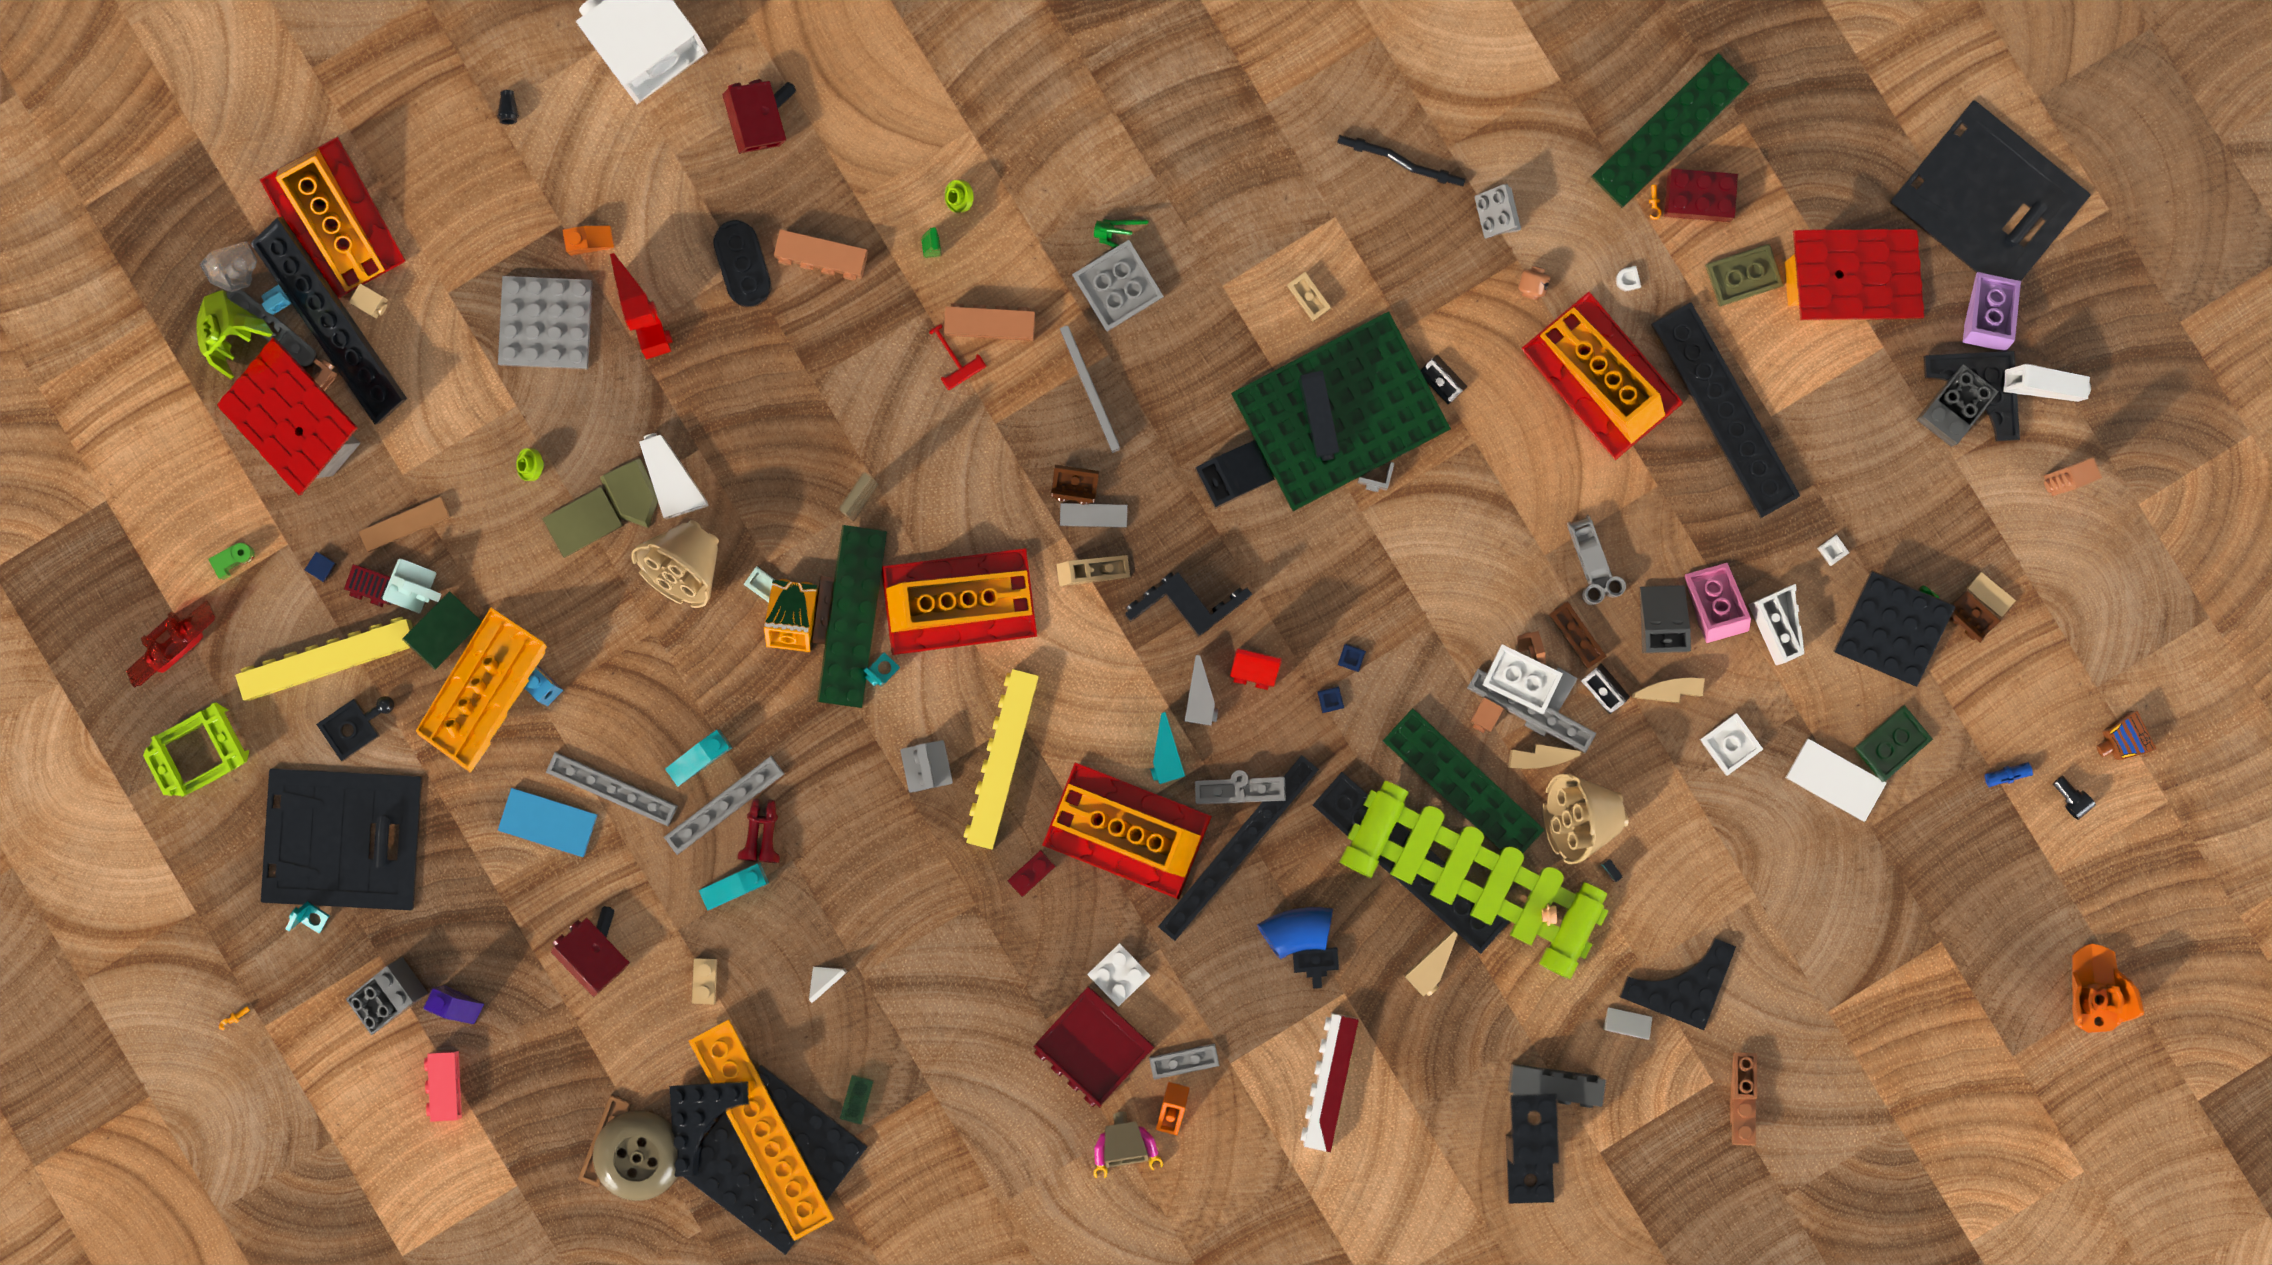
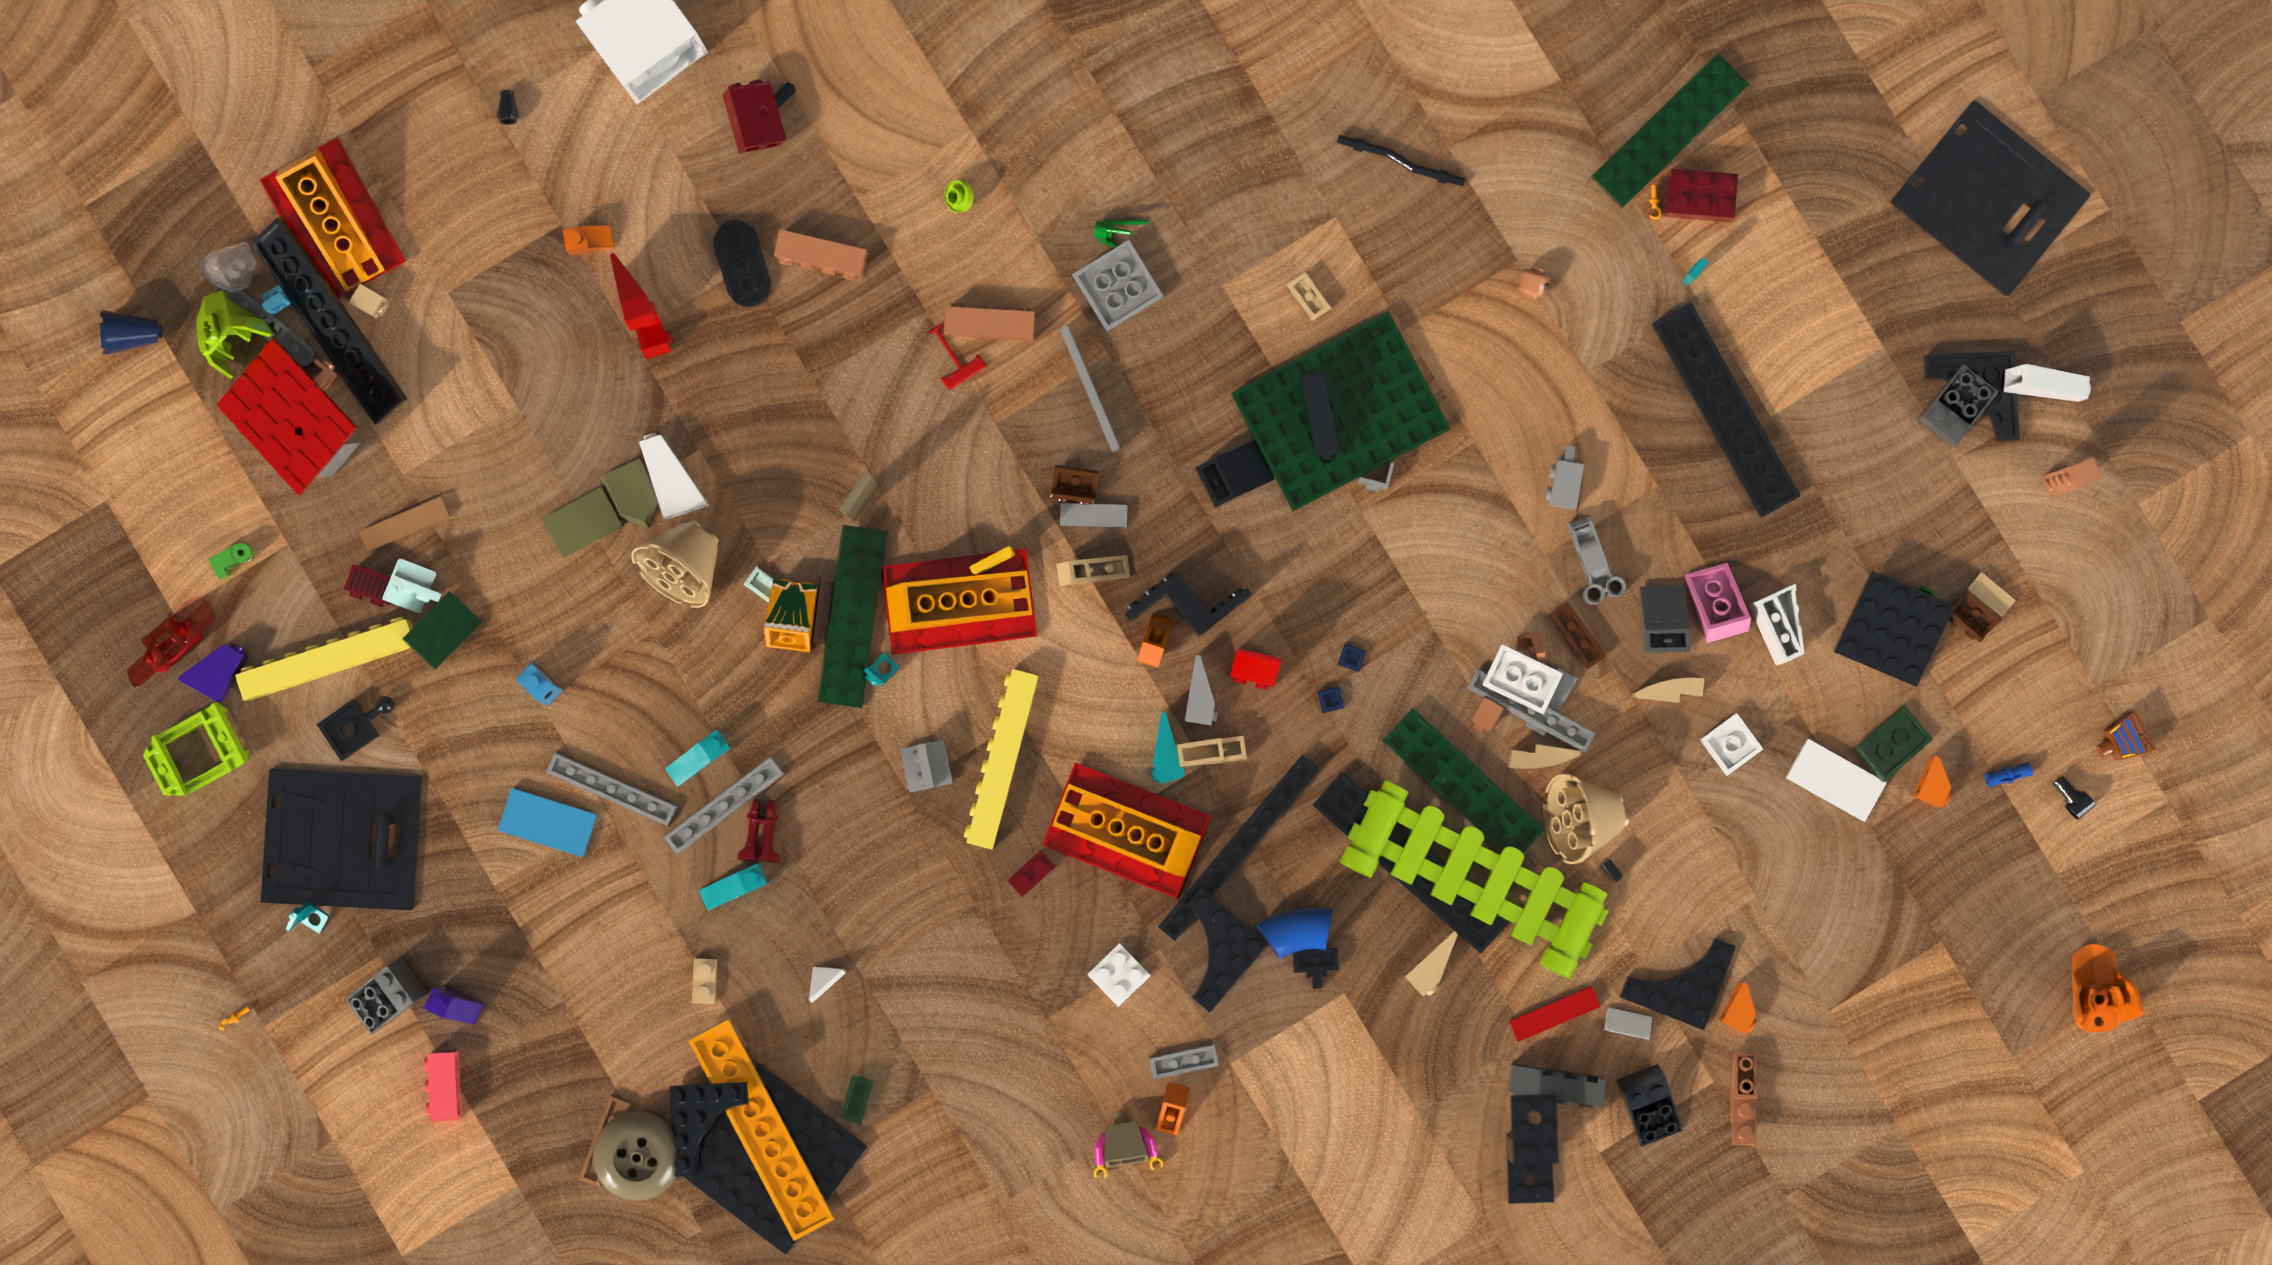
dark blue tile [305,551,337,582] -> none
light orange piece [416,607,547,773] -> none
light grey plate [498,276,593,369] -> none
lime plate [516,448,544,481] -> none
dark red piece [551,906,630,997] -> none
green slope [921,227,941,258] -> none
dark red panel [1033,986,1154,1108] -> none
light grey hinge [1195,770,1286,804] -> none
brick [1300,1012,1359,1153] -> none
black slope [1420,355,1467,405] -> none
light grey bracket [1475,184,1521,238] -> none
piece [1521,292,1683,461] -> none
light nougat plate [1542,904,1557,926] -> none
black slope [1581,664,1630,714] -> none
white tile [1616,266,1641,291] -> none
olive tile [1705,244,1784,307] -> none
red piece [1785,229,1924,321] -> none
white tile [1817,535,1849,566] -> none
lavender slope [1963,272,2021,351] -> none
none -> dark blue cone [100,310,163,355]
none -> dark purple slope [177,643,249,702]
none -> yellow tile [970,546,1015,575]
none -> orange slope [1137,613,1174,667]
none -> tan slope [1177,736,1247,767]
none -> black plate [1186,887,1268,1013]
none -> red tile [1509,986,1600,1042]
none -> light grey hinge [1545,445,1584,510]
none -> black slope [1616,1064,1683,1147]
none -> teal tile [1682,258,1709,286]
none -> orange slope [1718,981,1756,1035]
none -> orange slope [1913,756,1951,808]

